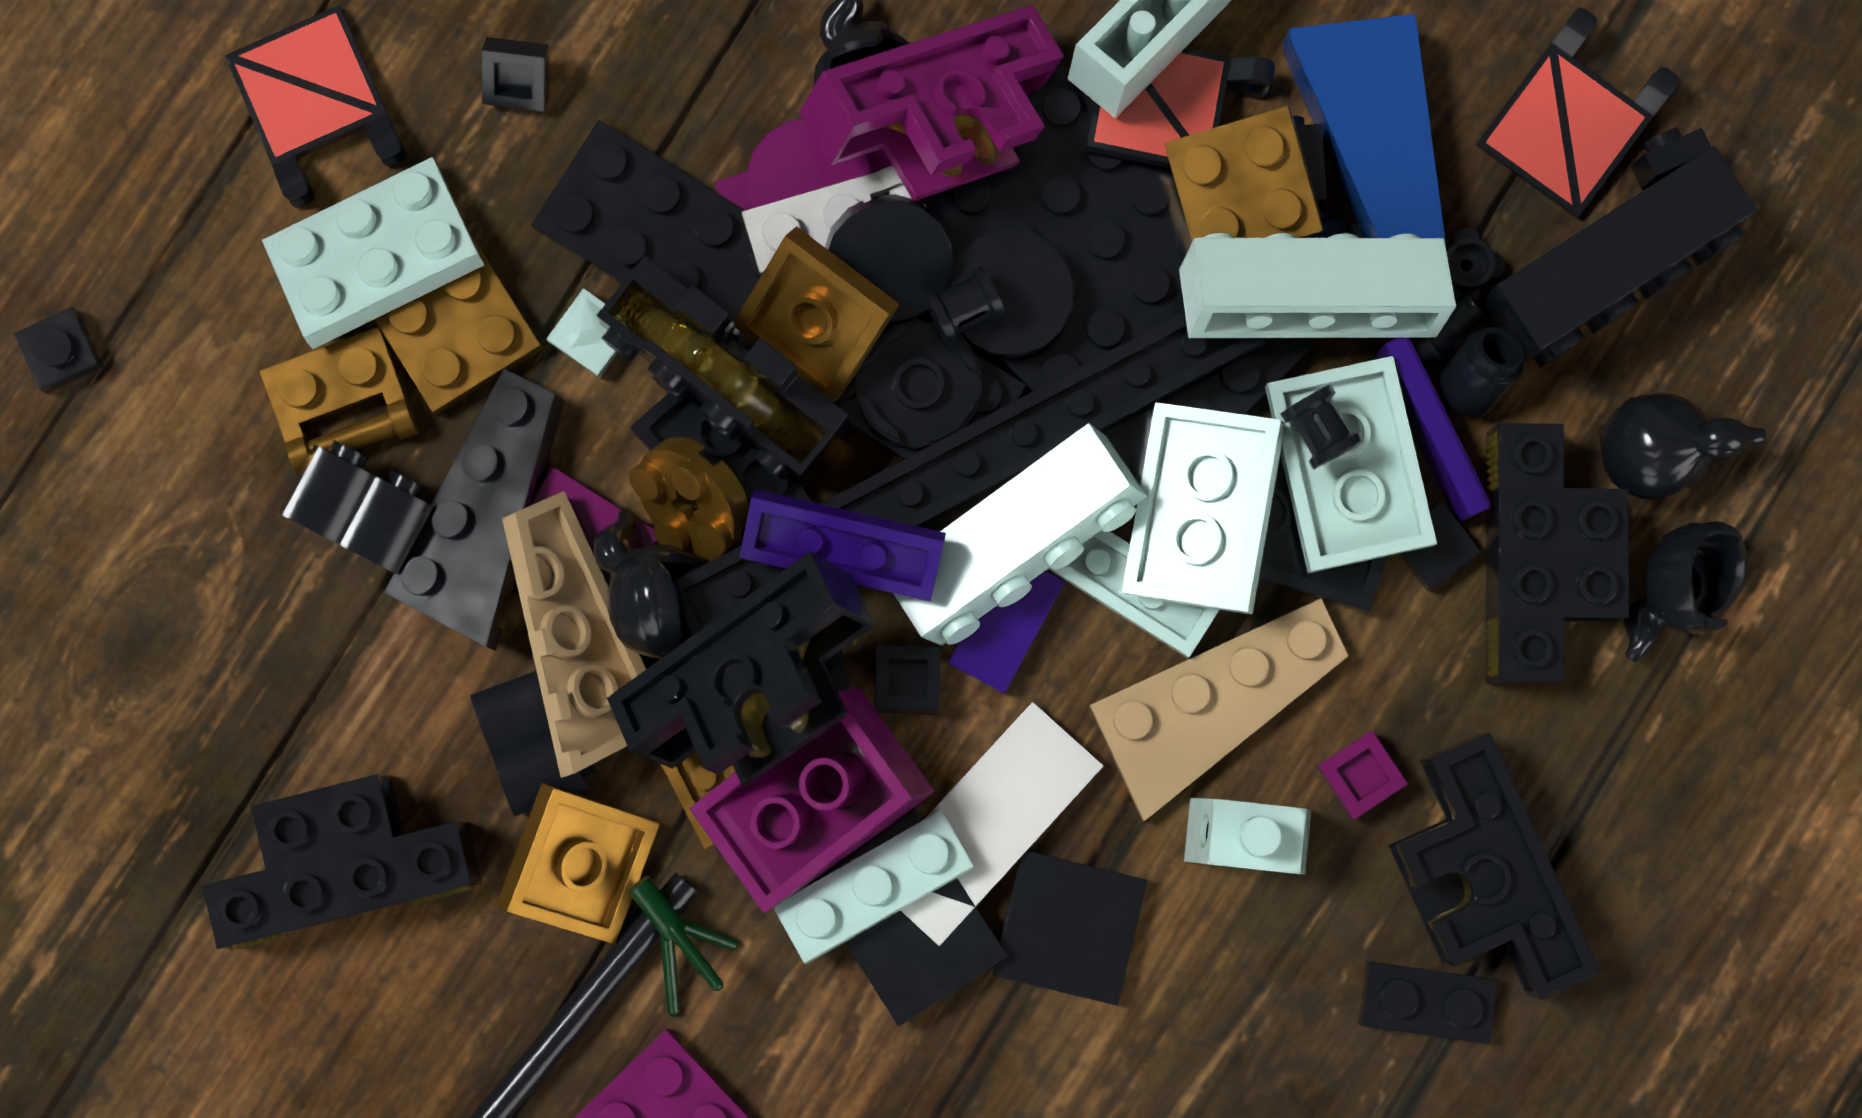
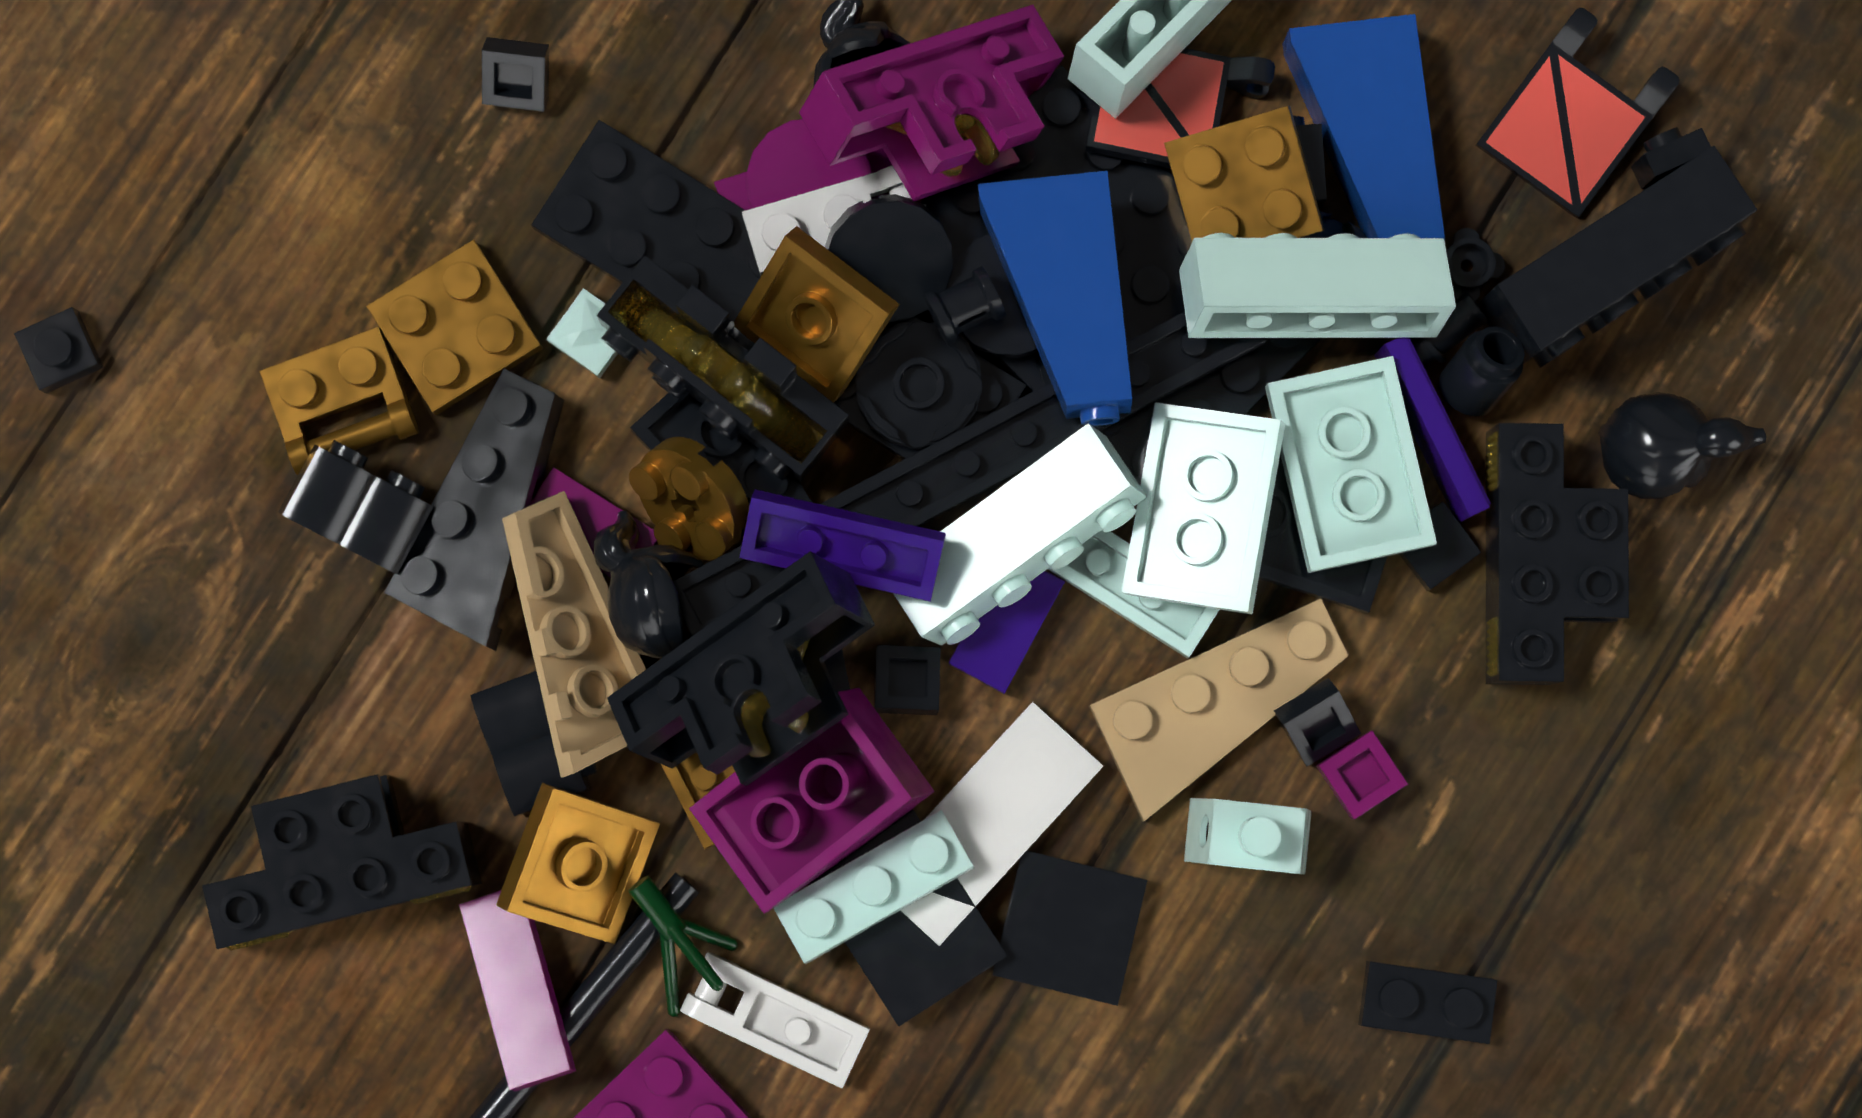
flag [225,5,407,208] -> none
light aqua plate [262,157,484,349] -> none
black bush [1280,384,1364,470] -> none
black piece [1388,732,1601,999] -> none
black hair [1623,521,1749,662] -> none
none -> tile [459,890,576,1091]
none -> white plate [680,952,870,1088]
none -> blue slope [978,171,1132,426]
none -> black plate [1274,677,1361,767]

